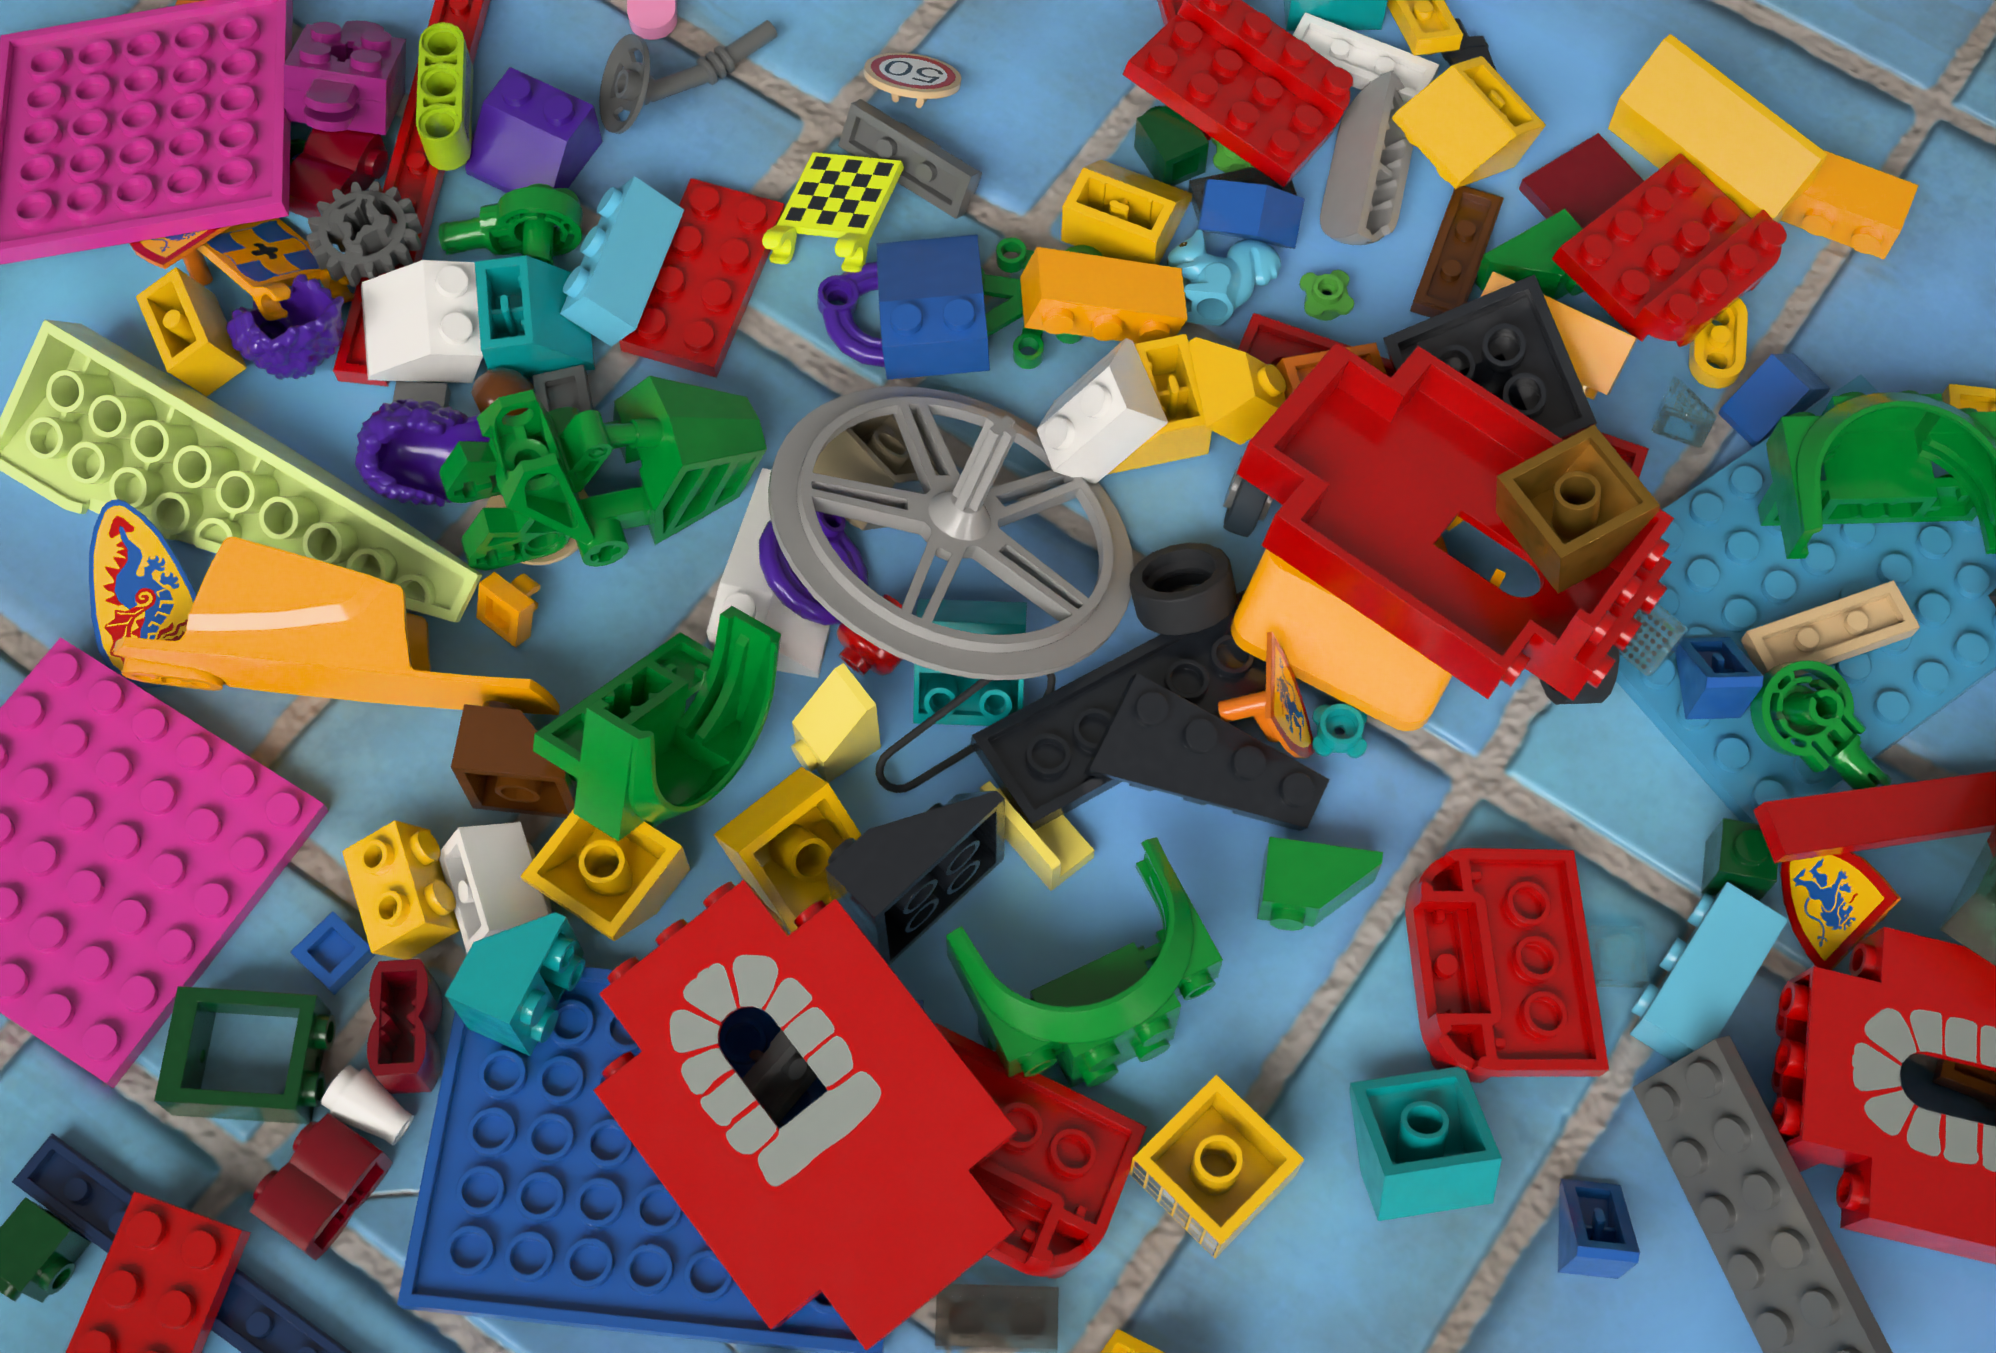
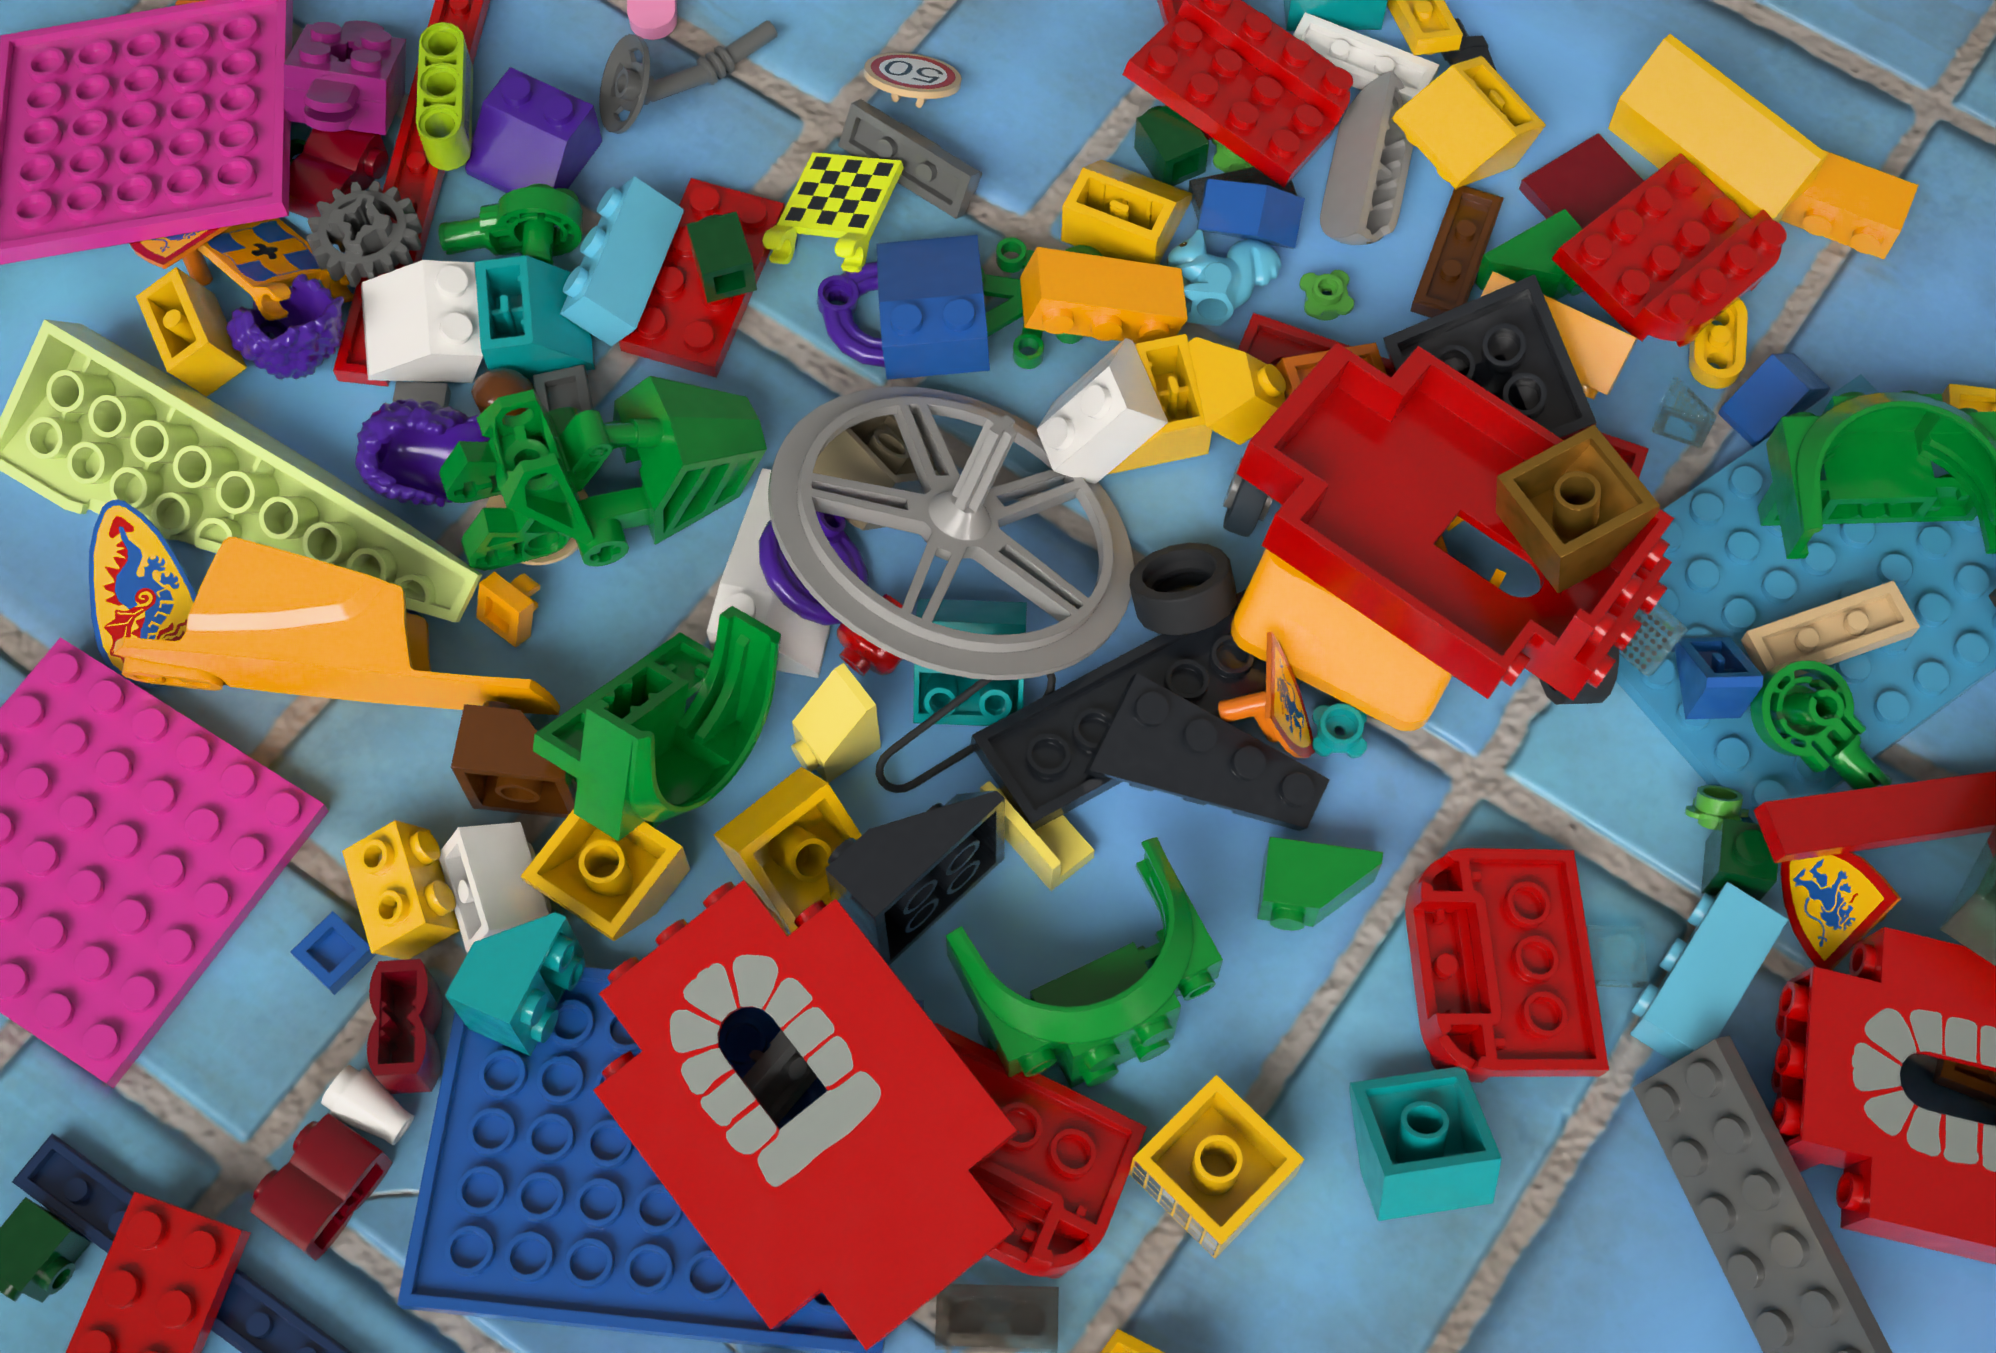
dark green window [154,986,336,1124] -> none
blue slope [1558,1178,1640,1279] -> none
none -> dark green brick [686,211,757,303]
none -> bright green plate [1685,785,1749,830]

